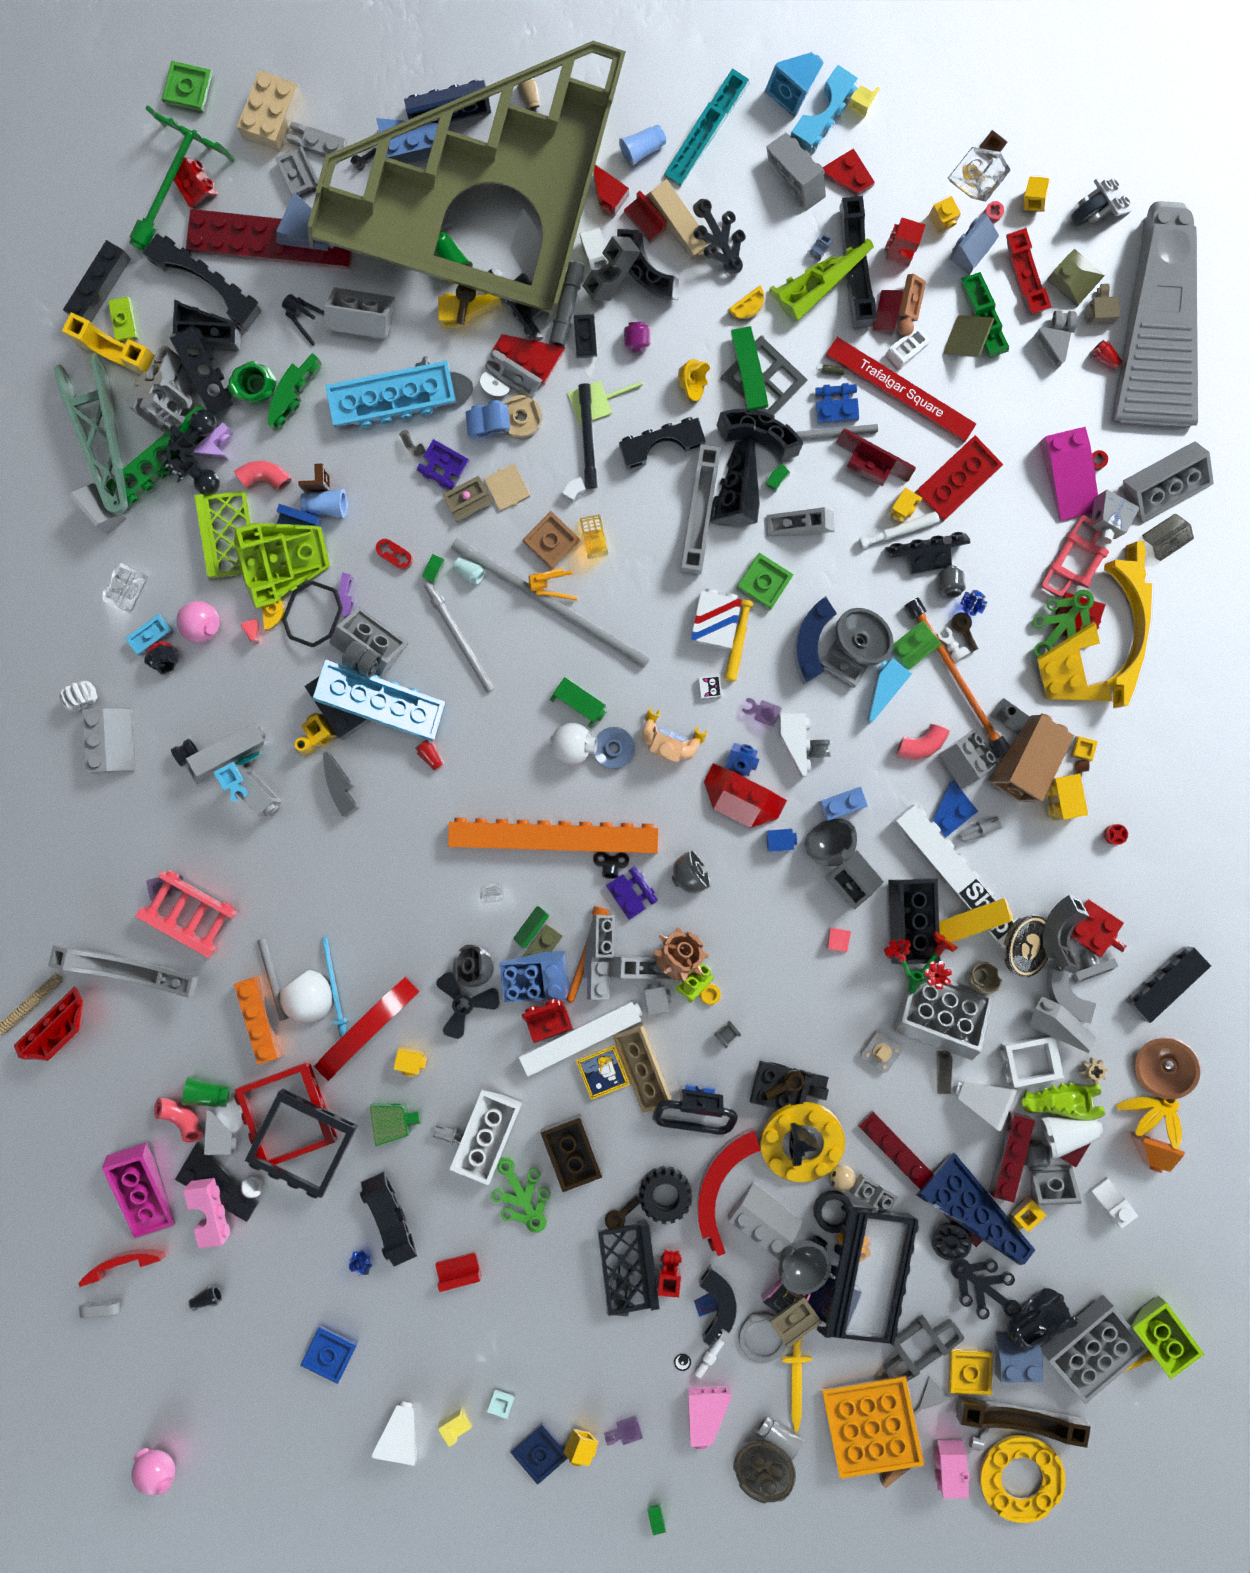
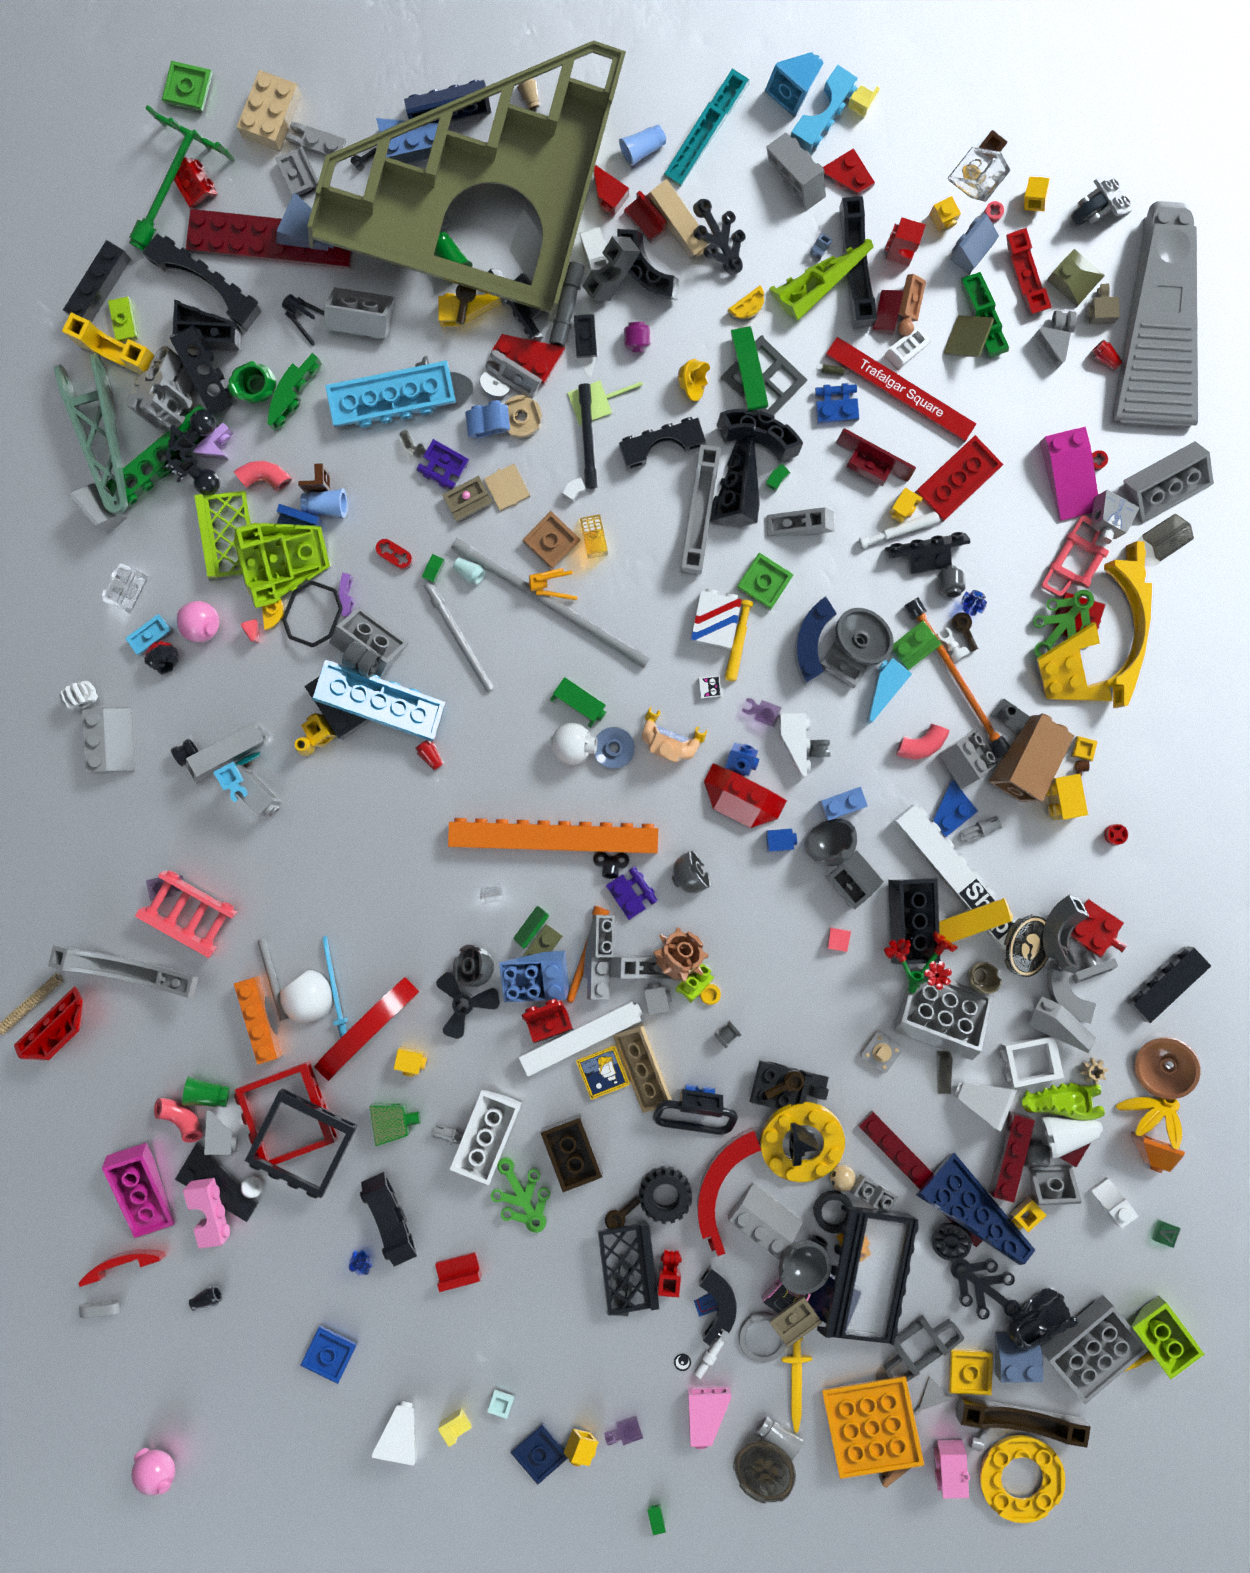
dark grey slope [323,751,360,817] -> none
light grey bar [796,424,878,439] -> none
none -> clear green tile [1152,1220,1181,1248]

